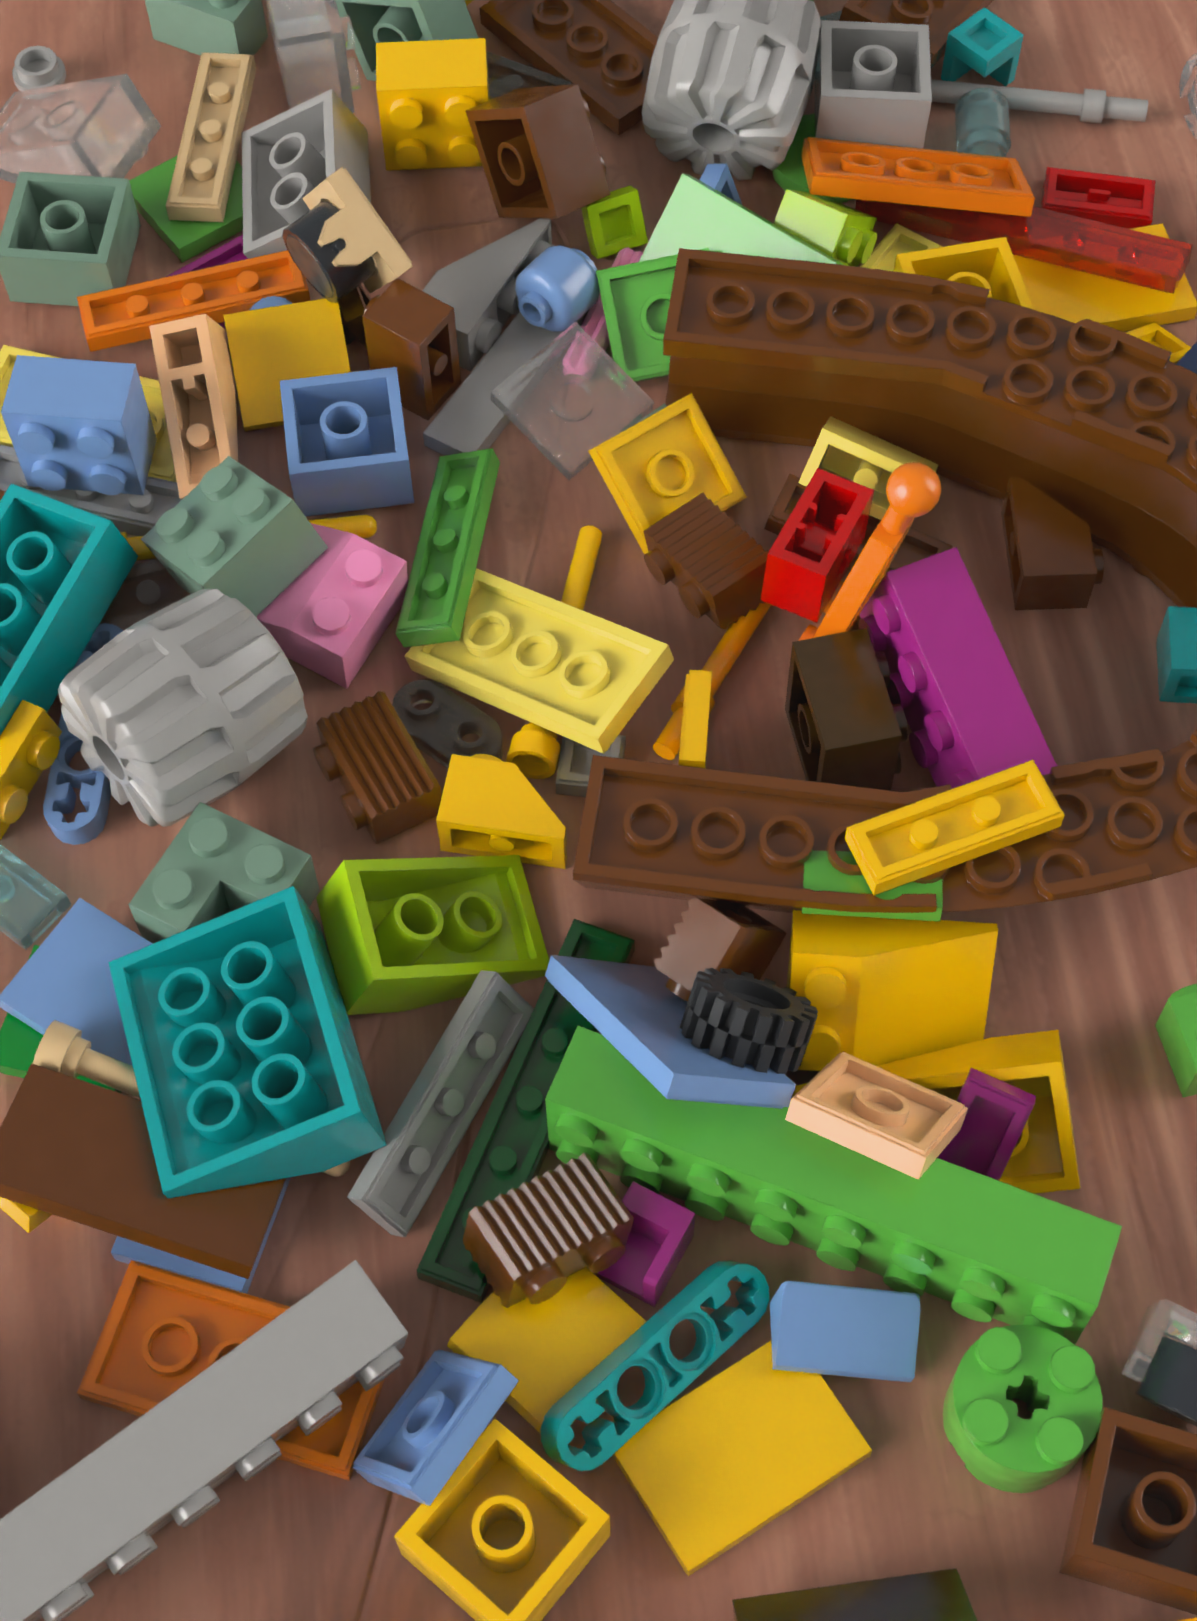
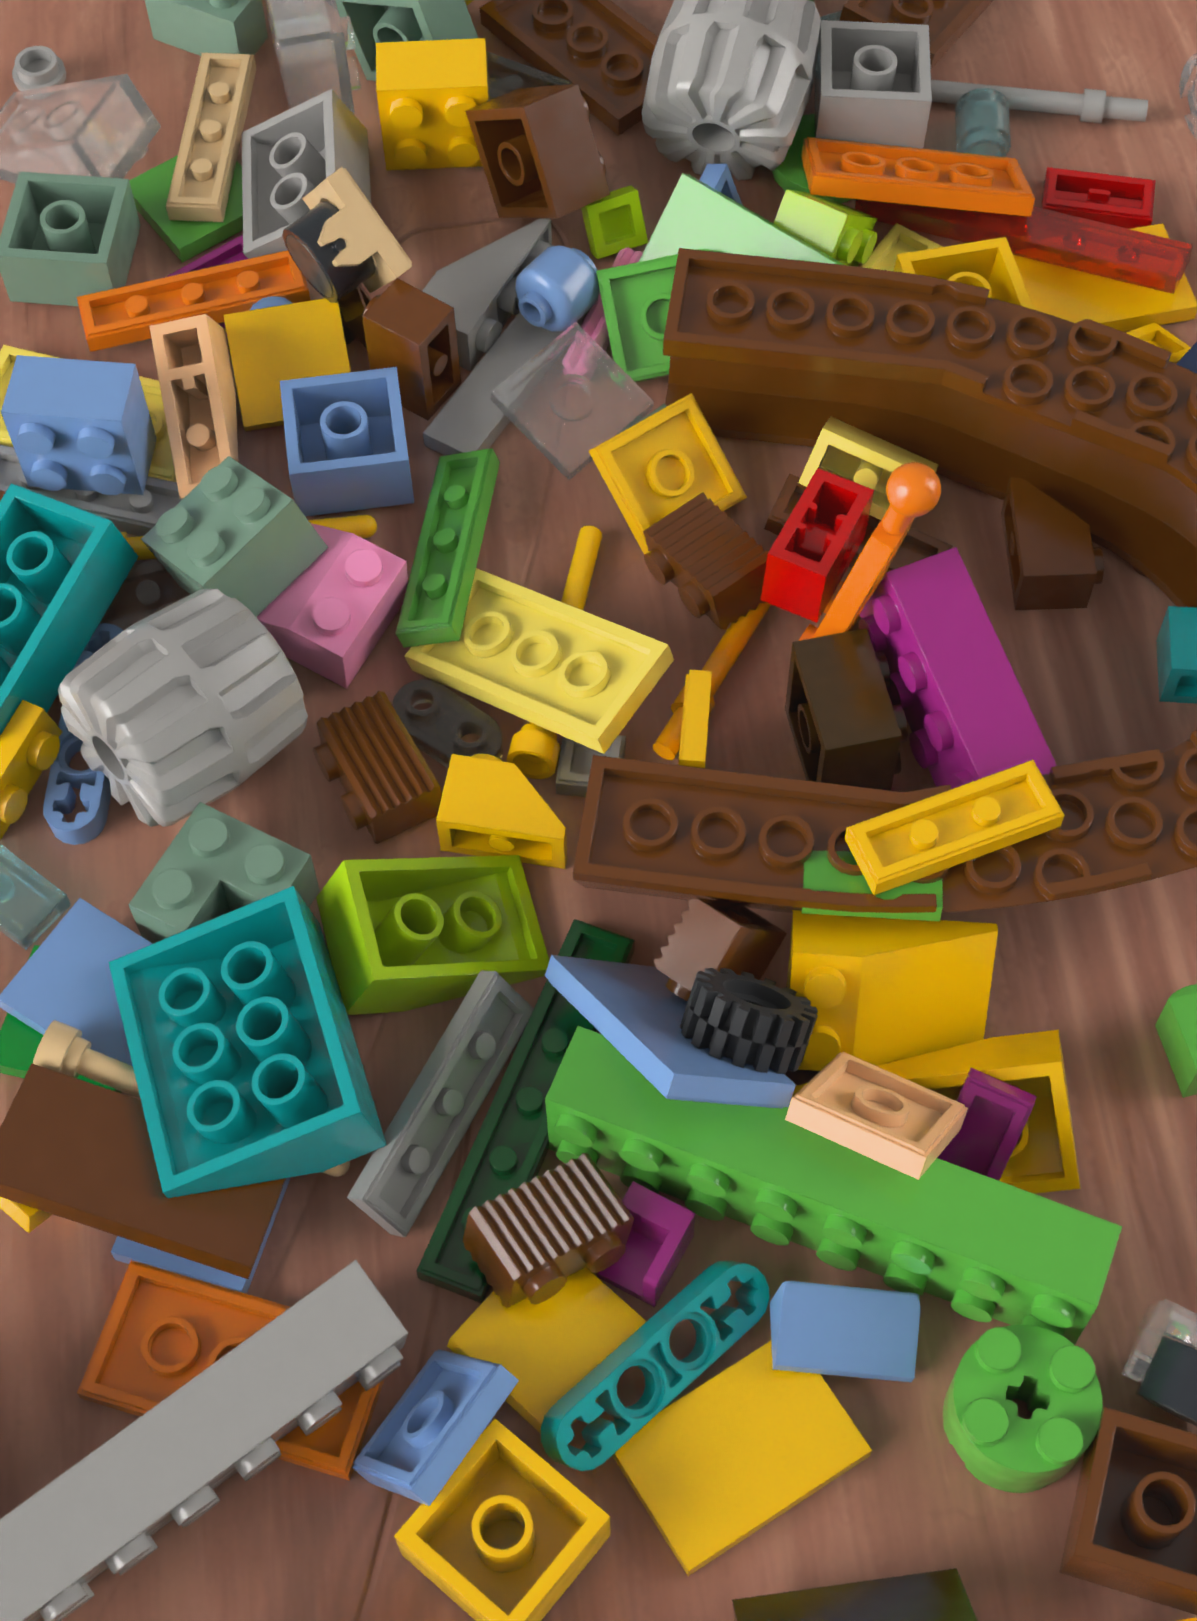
teal panel [941,7,1024,86] -> none

